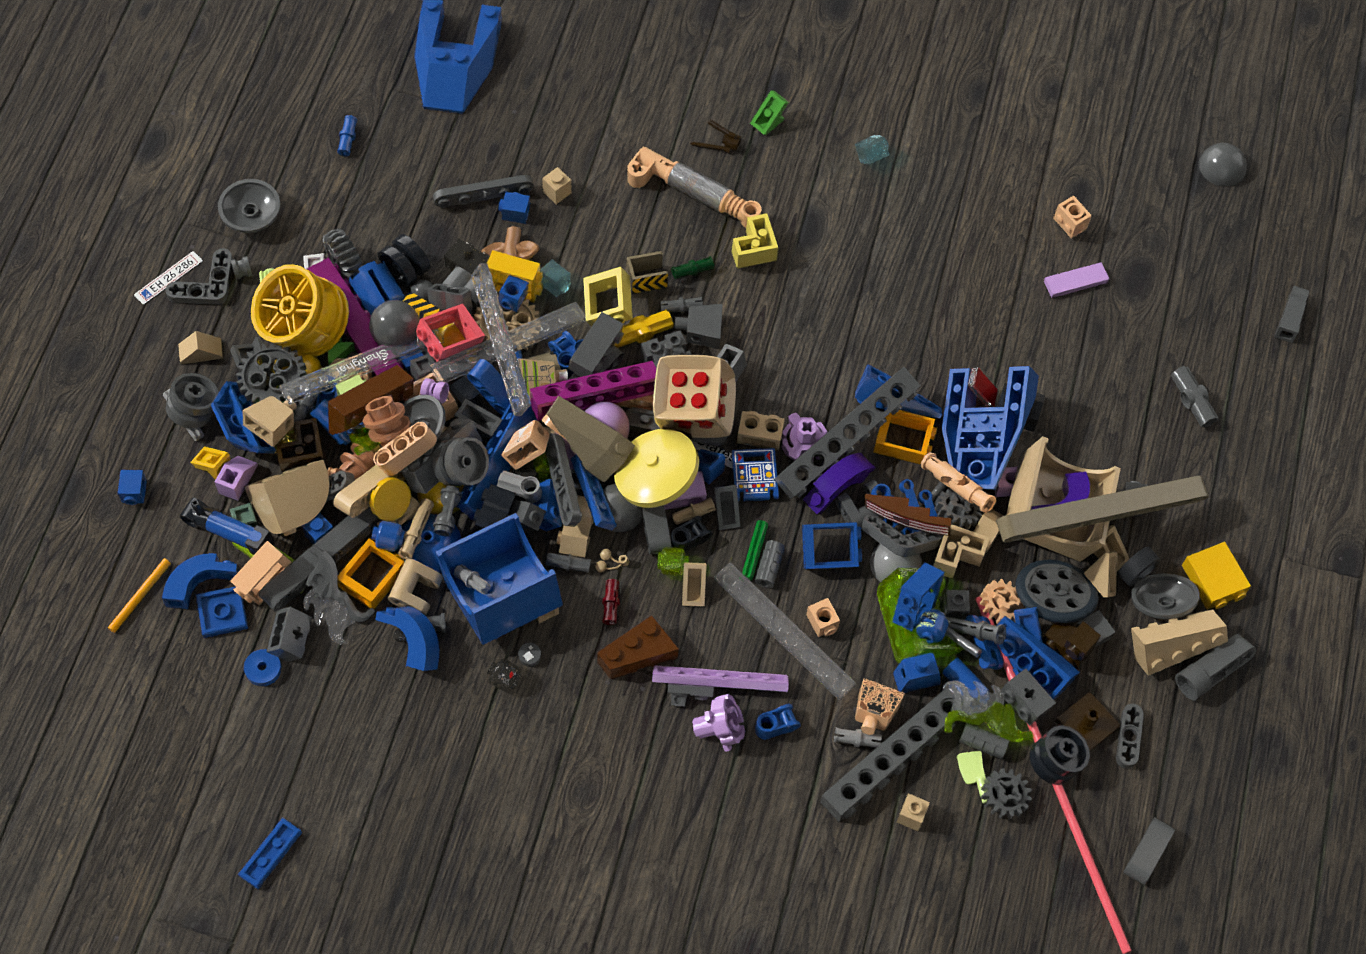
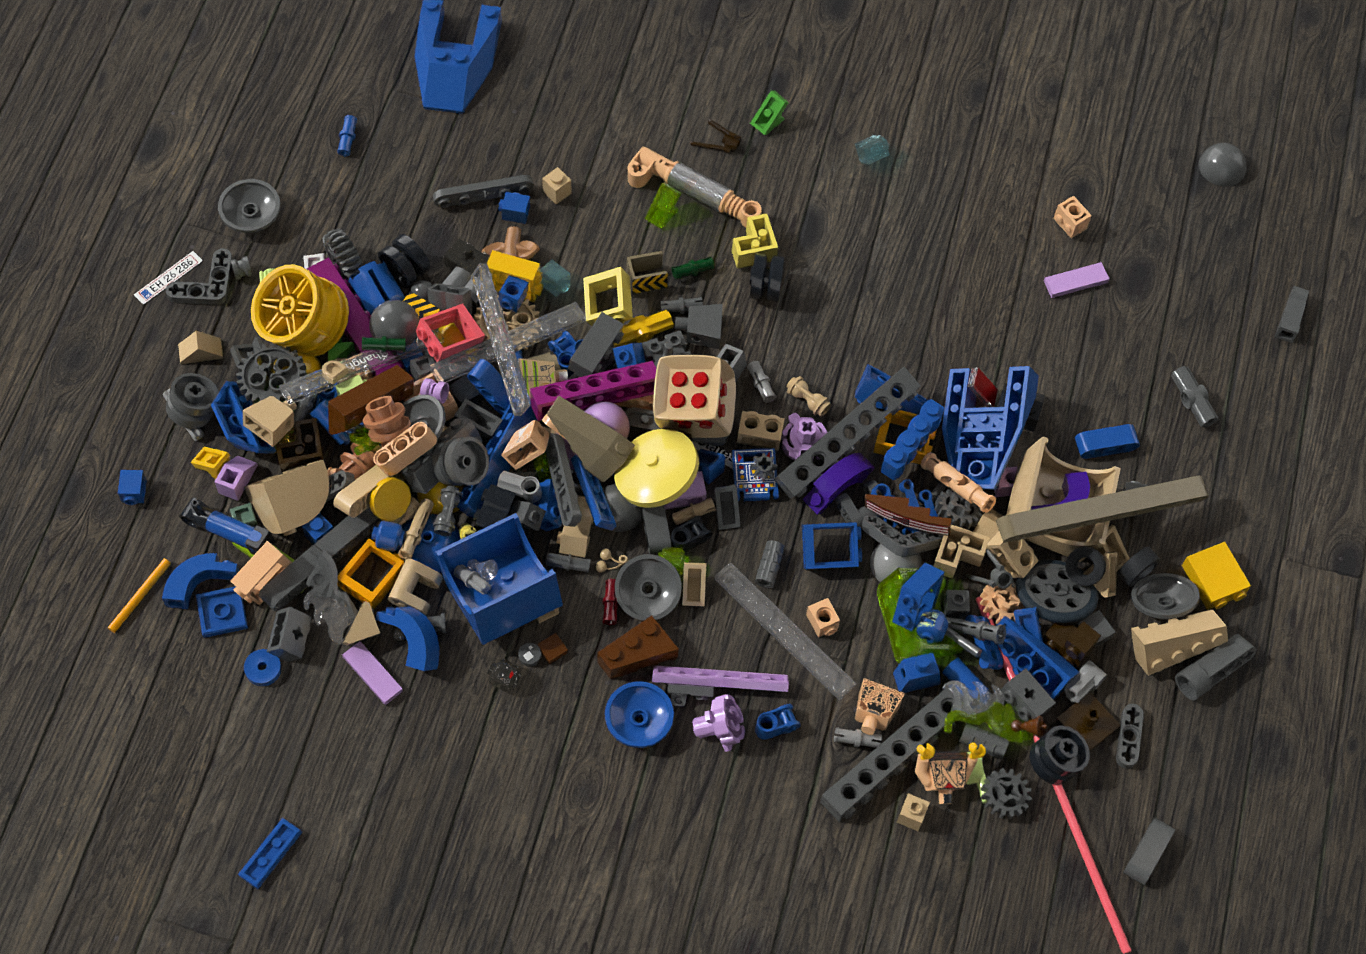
green axle [741,520,768,581] -> none
none -> tan tile [322,360,349,385]
none -> lavender tile [342,641,403,705]
none -> tan slope [343,601,380,645]
none -> dark green pin [362,336,406,353]
none -> light yellow pin [459,523,477,539]
none -> clear piece [467,559,498,582]
none -> reddish brown tile [537,633,568,664]
none -> blue dish [605,682,674,748]
none -> blue brick [613,343,646,368]
none -> dark grey dish [615,554,682,621]
none -> clear neon green slope [645,183,681,229]
none -> light grey pin [747,361,776,403]
none -> black wheel [749,253,784,302]
none -> dark grey gear [750,453,778,482]
none -> tan piece [787,376,831,417]
none -> blue brick [881,399,944,480]
none -> torso [915,743,986,804]
none -> dark grey plant [965,549,1013,589]
none -> tan brick [987,531,1039,578]
none -> reddish brown piece [1011,715,1047,738]
none -> light grey piece [1063,660,1107,703]
none -> black tyre [1065,546,1106,586]
none -> blue beam [1075,424,1140,459]

